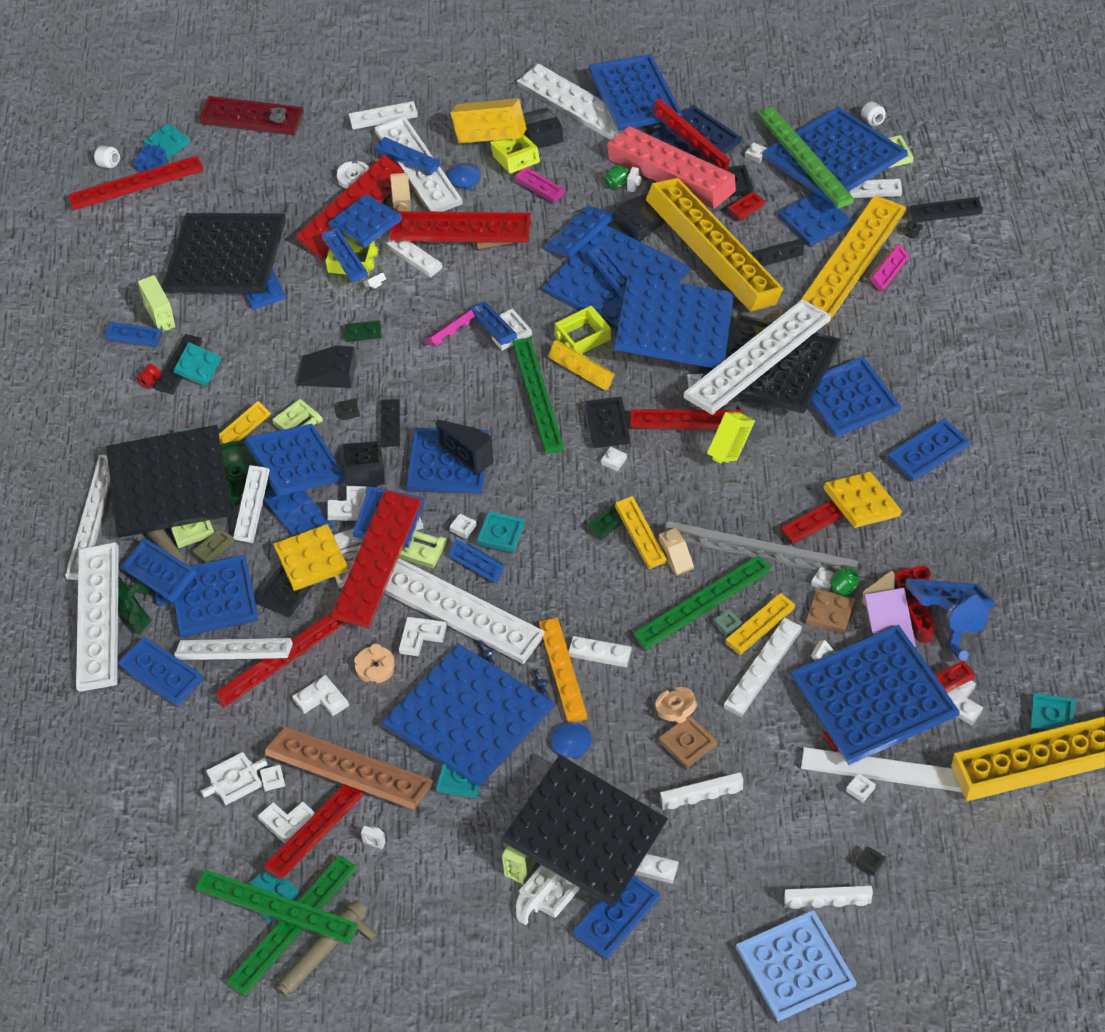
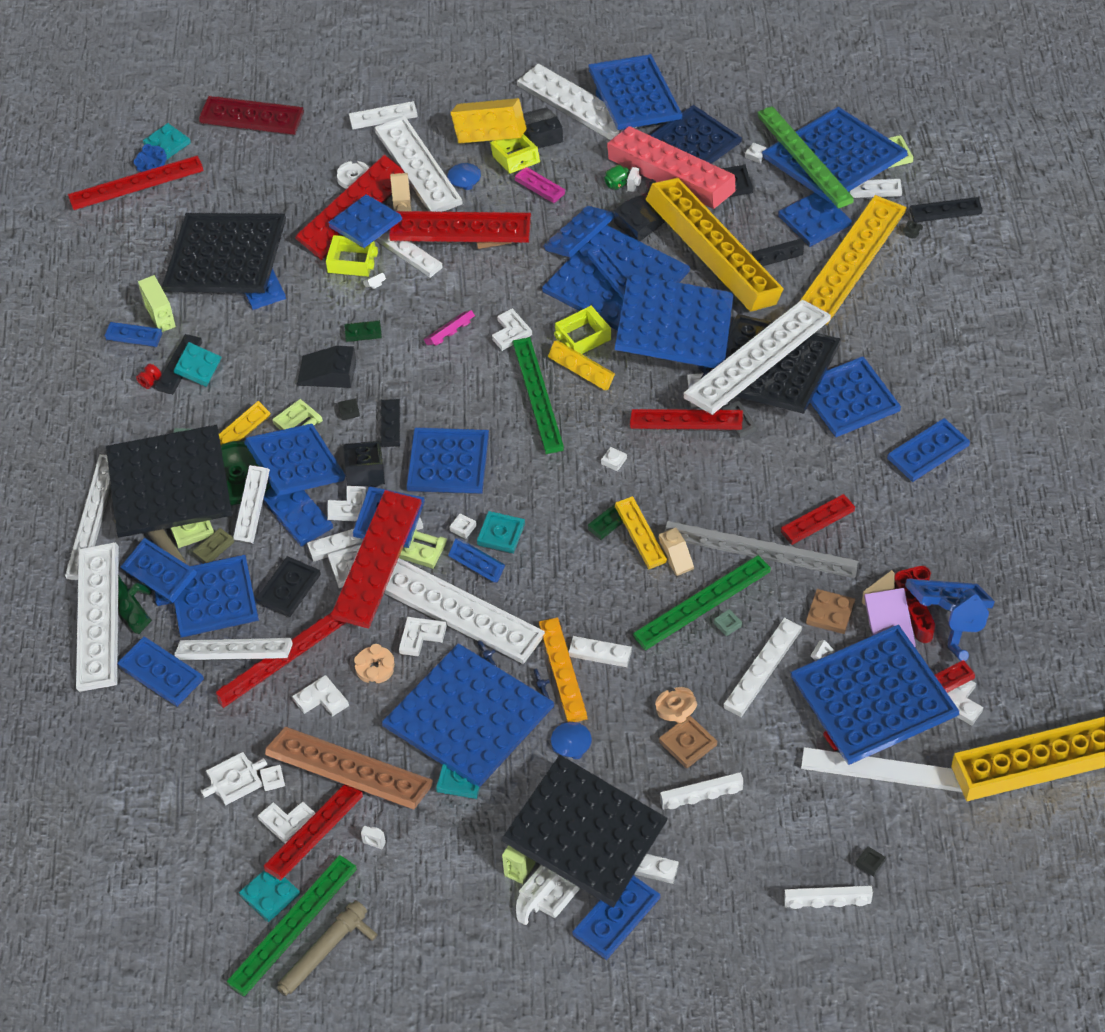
white head [94,146,120,168] -> none
green plate [196,869,359,945] -> none
dark grey plate [269,107,286,123] -> none
yellow plate [274,524,349,591] -> none
blue plate [322,227,368,283] -> none
blue plate [375,137,440,176] -> none
black slope [435,419,493,475] -> none
blue plate [469,301,517,345] -> none
black plate [585,396,630,448] -> none
red plate [653,98,730,171] -> none
neon yellow window [707,412,755,463] -> none
yellow plate [726,593,795,655] -> none
red plate [728,191,765,221] -> none
light blue plate [736,910,856,1022] -> none
white plate [811,567,835,592] -> none
yellow plate [823,472,902,528] -> none
green head [830,567,859,596] -> none
white plate [846,773,876,803] -> none
white head [861,102,886,126] -> none
dark pink plate [869,243,910,291] -> none
teal plate [1030,693,1075,733] -> none

